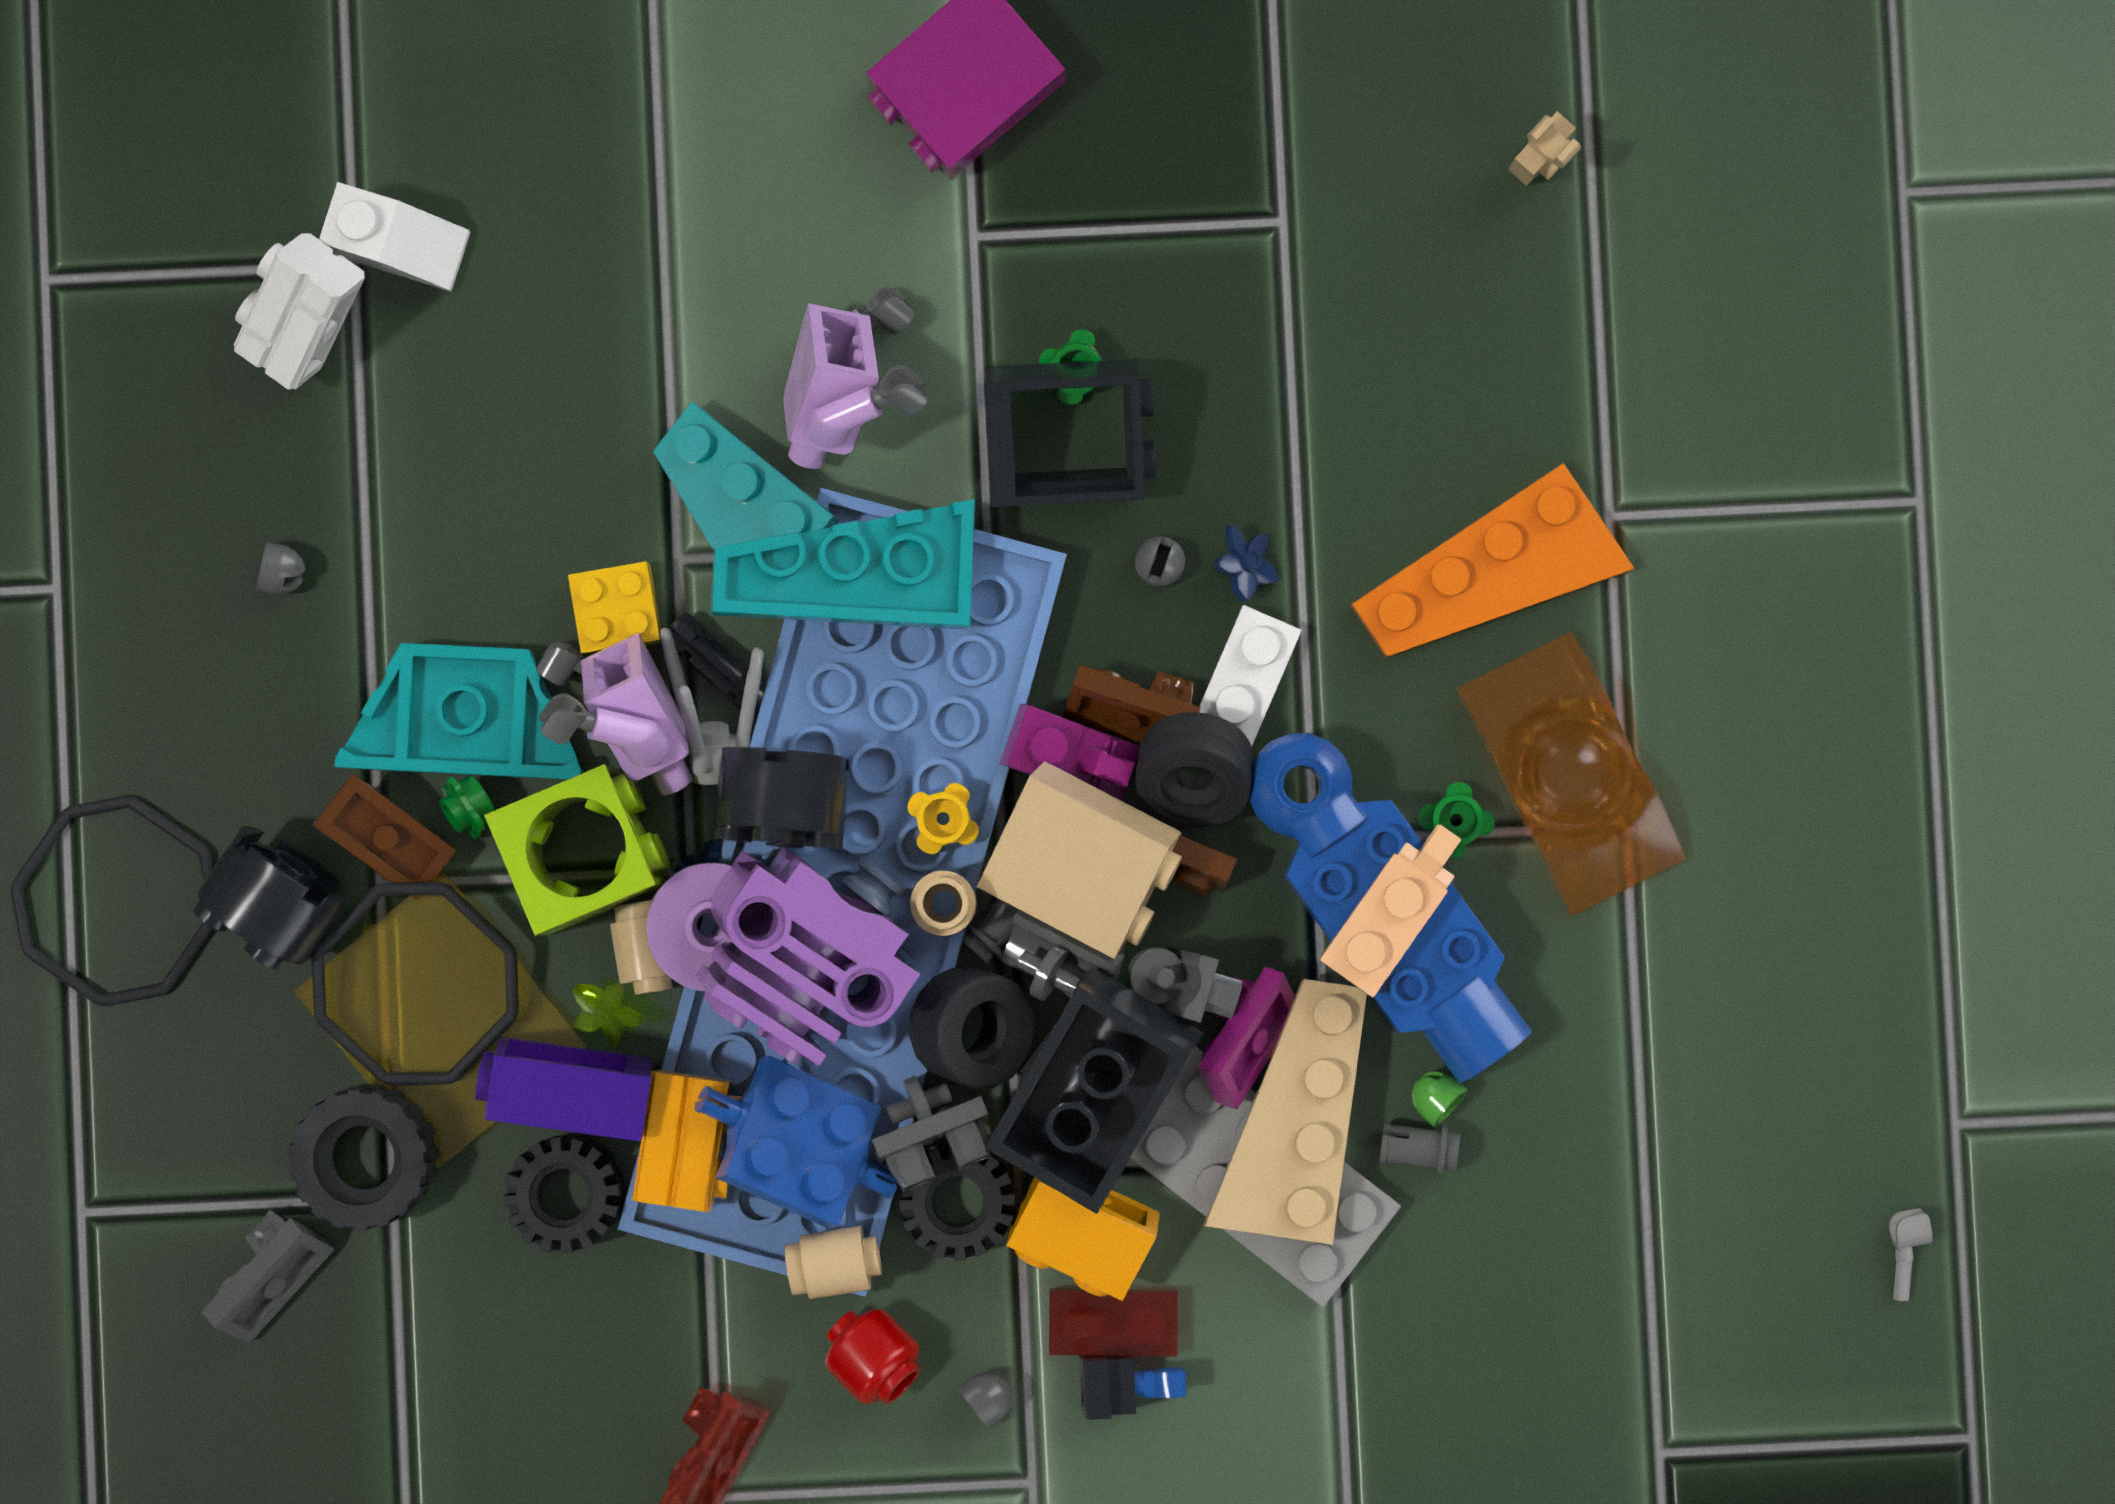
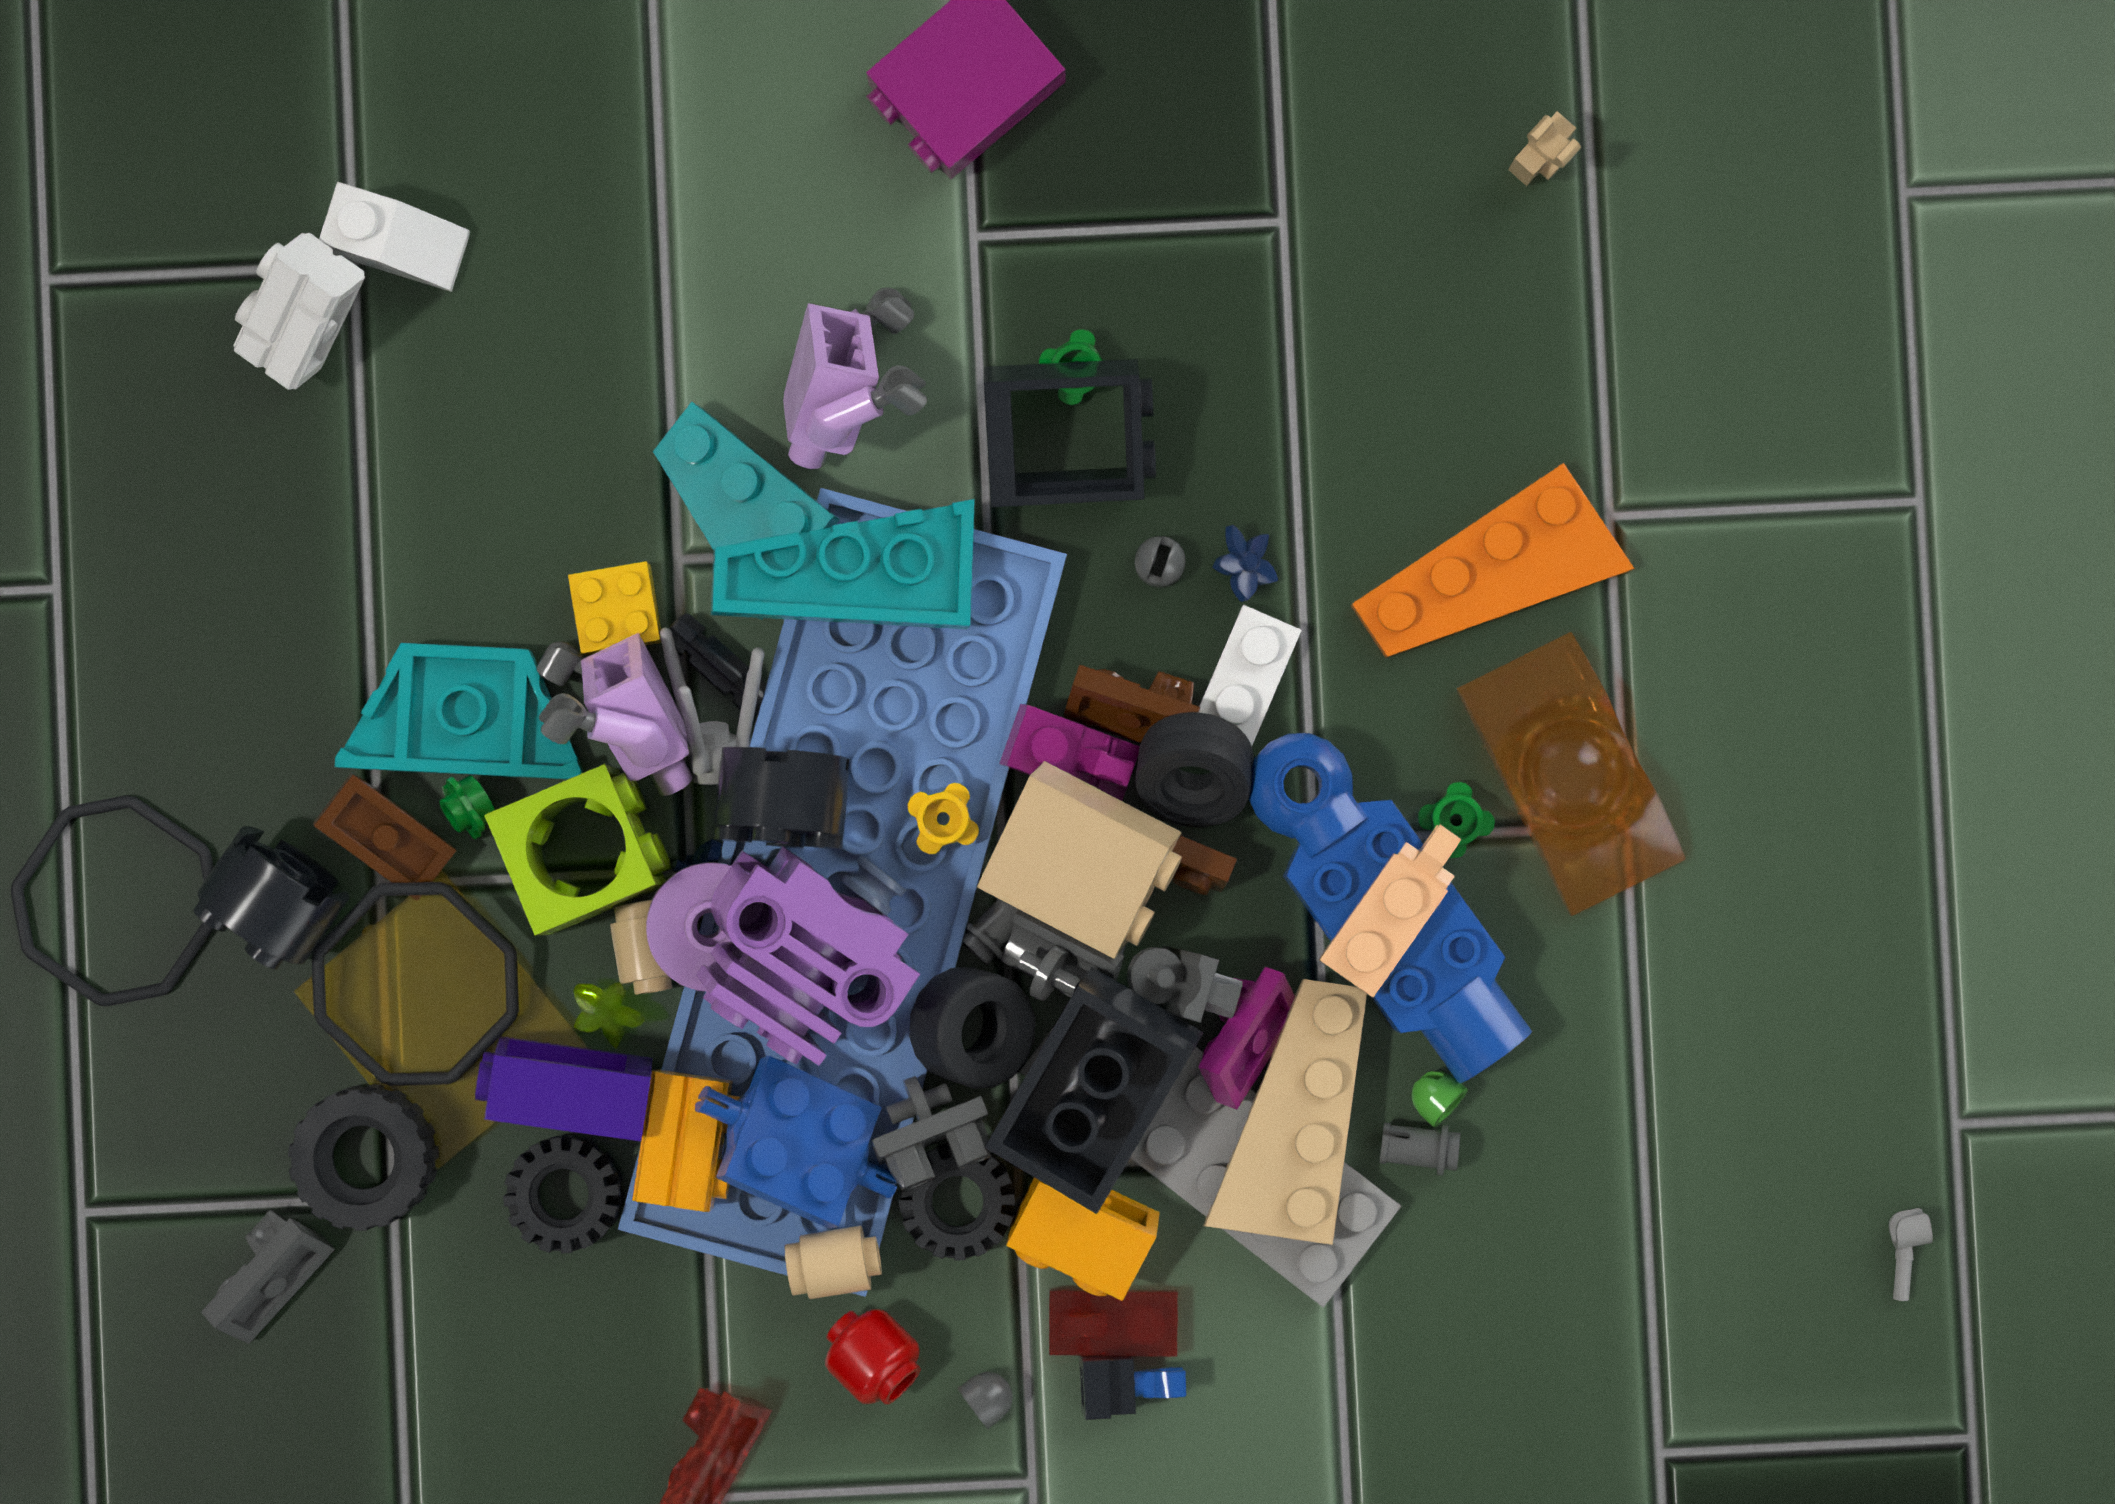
dark grey hinge [256,542,305,595] -> none
tan brick [910,871,977,936] -> none

